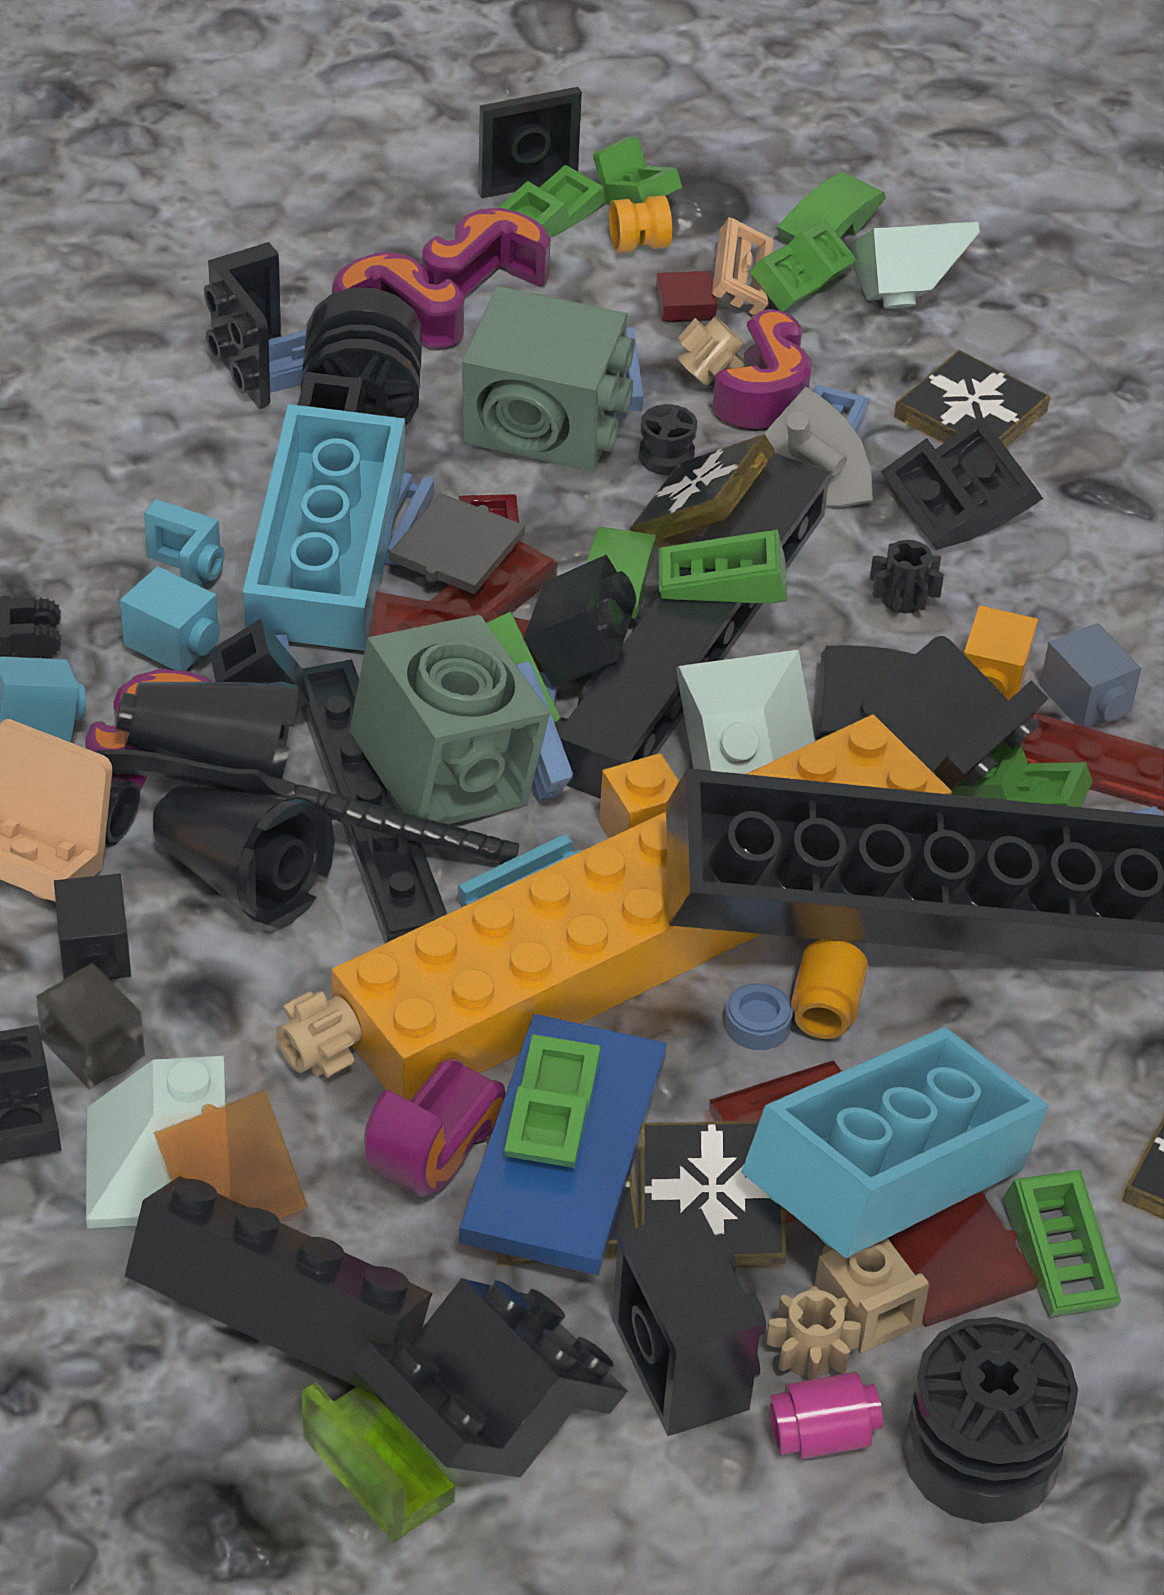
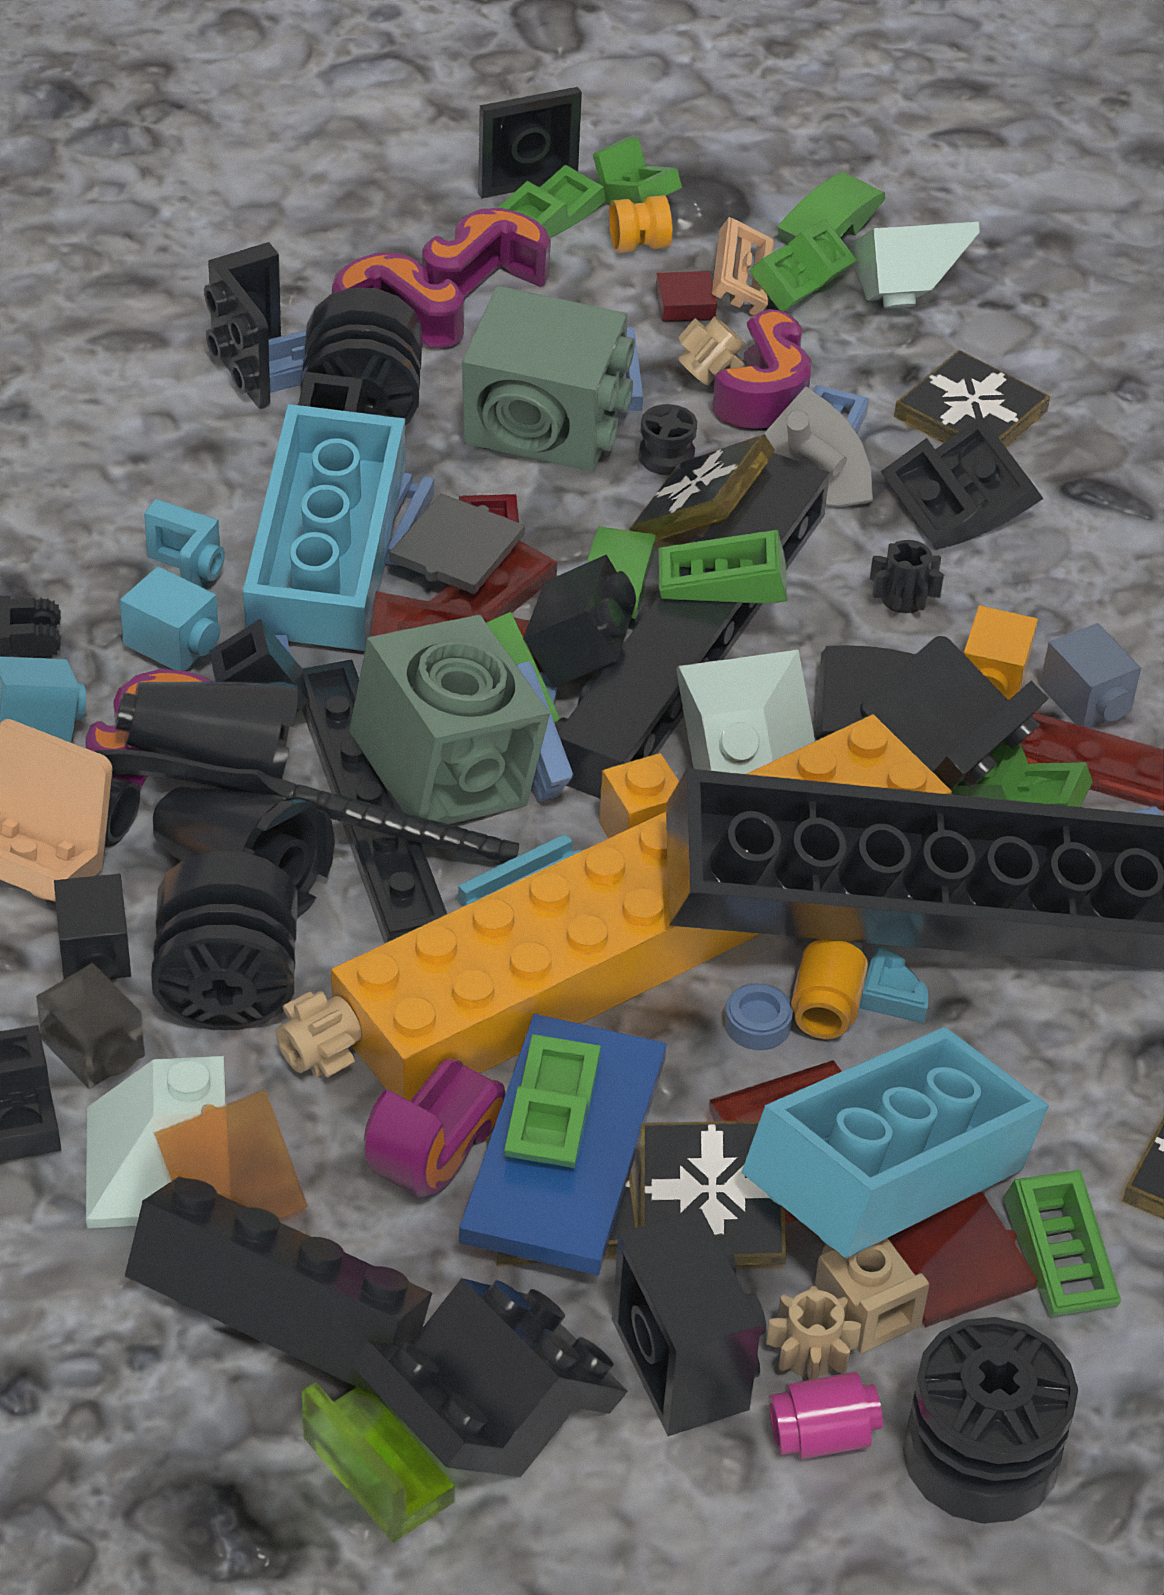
none -> black wheel [151,851,298,1030]
none -> medium azure tile [859,945,928,1024]

